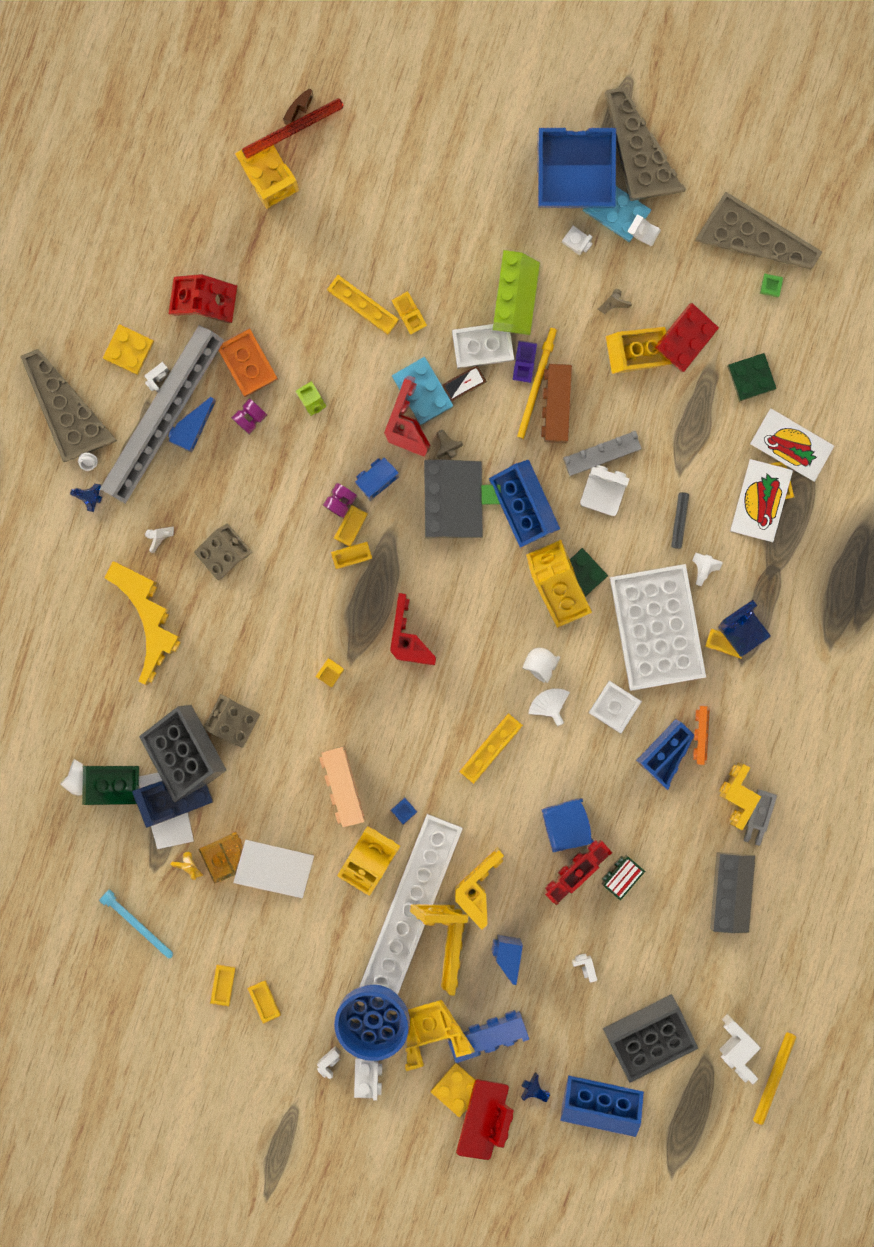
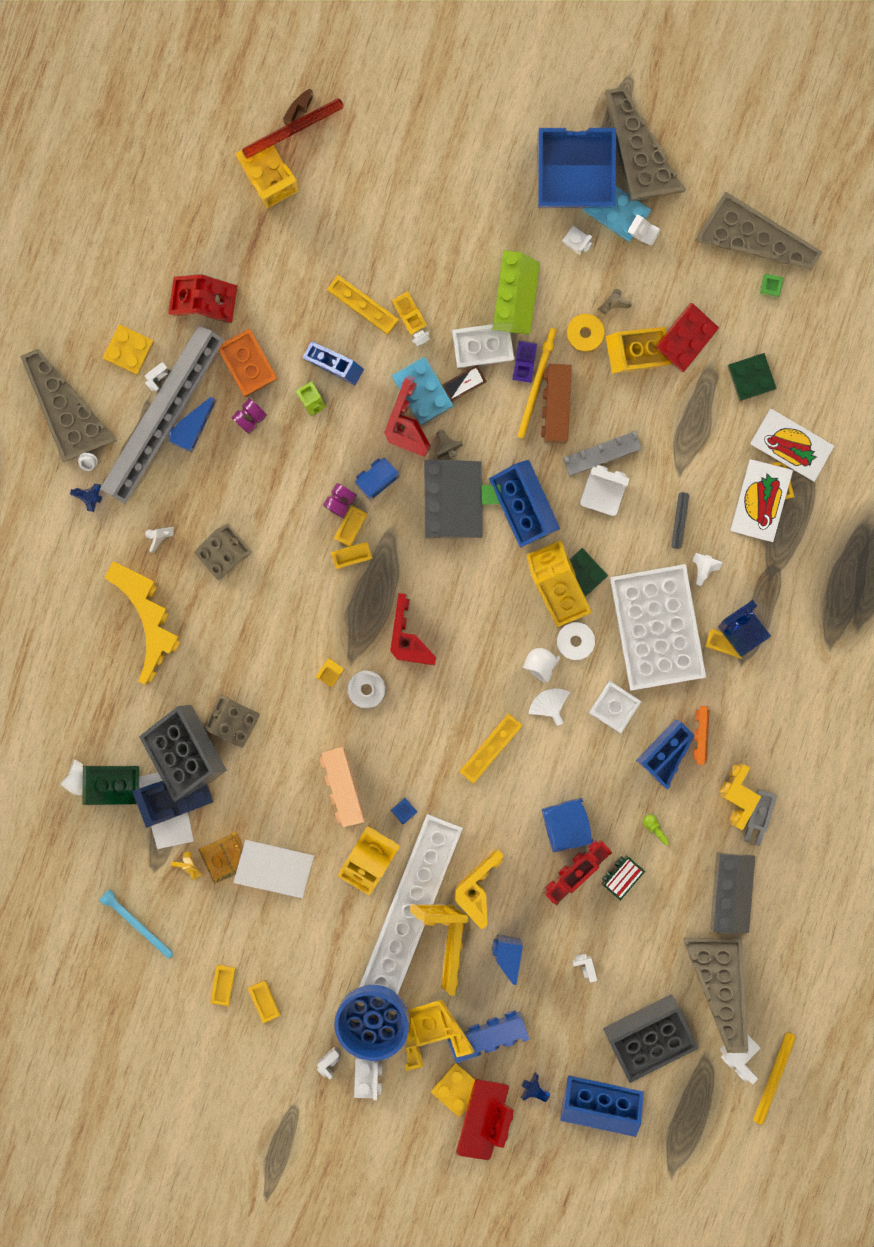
none -> slope [302,341,364,386]
none -> white tile [348,670,386,708]
none -> white plate [411,330,430,346]
none -> white tile [557,622,595,660]
none -> yellow tile [566,314,605,352]
none -> lime bar [643,814,669,846]
none -> dark tan wing [683,938,748,1053]

